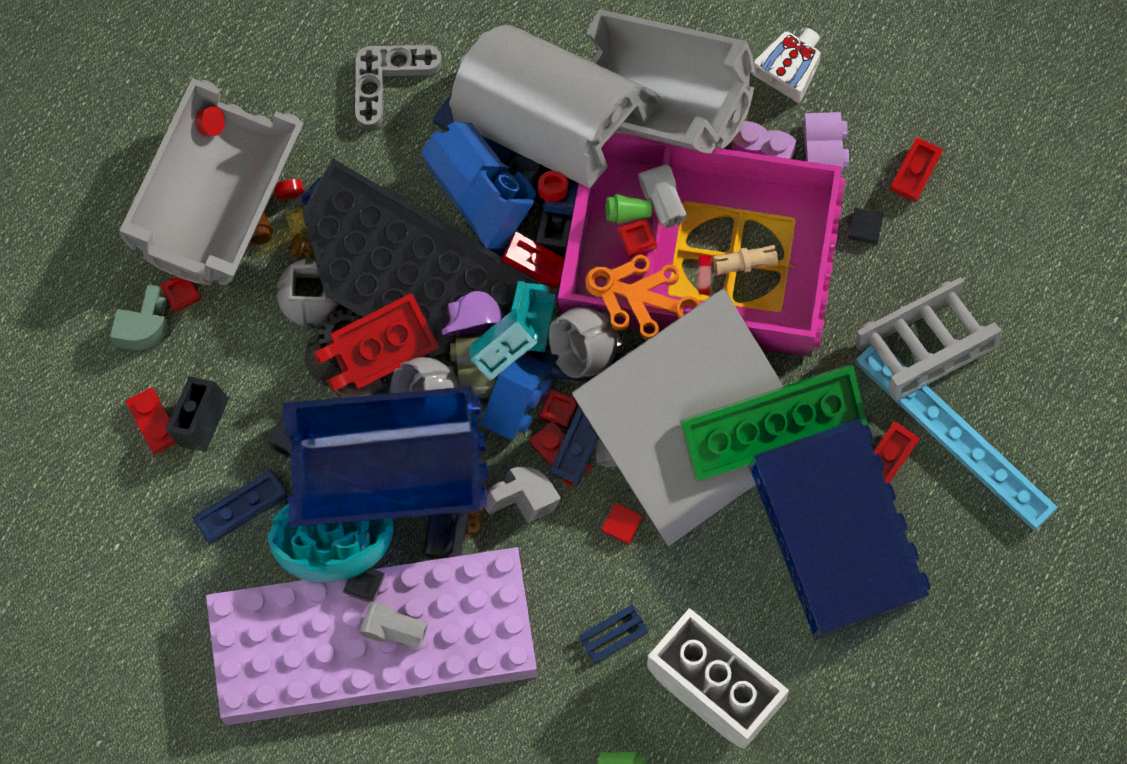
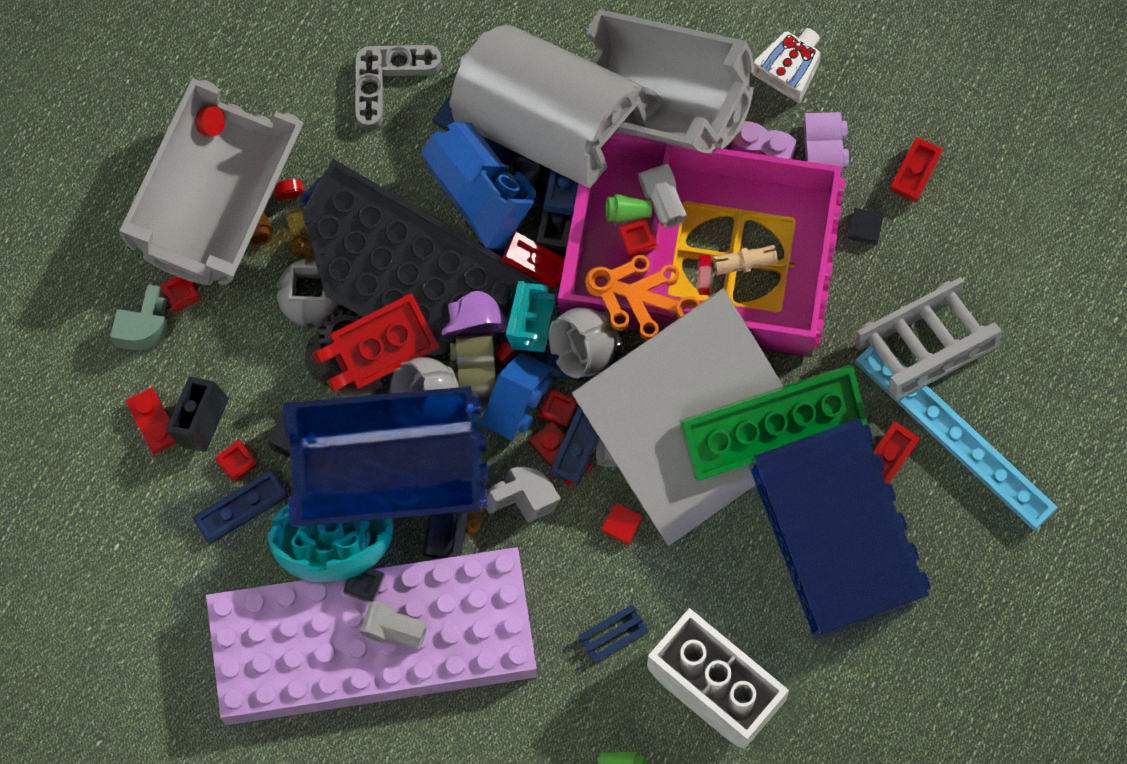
teal hinge [469,308,538,381] -> none
red tile [538,171,568,202] -> none
none -> red tile [214,439,258,483]

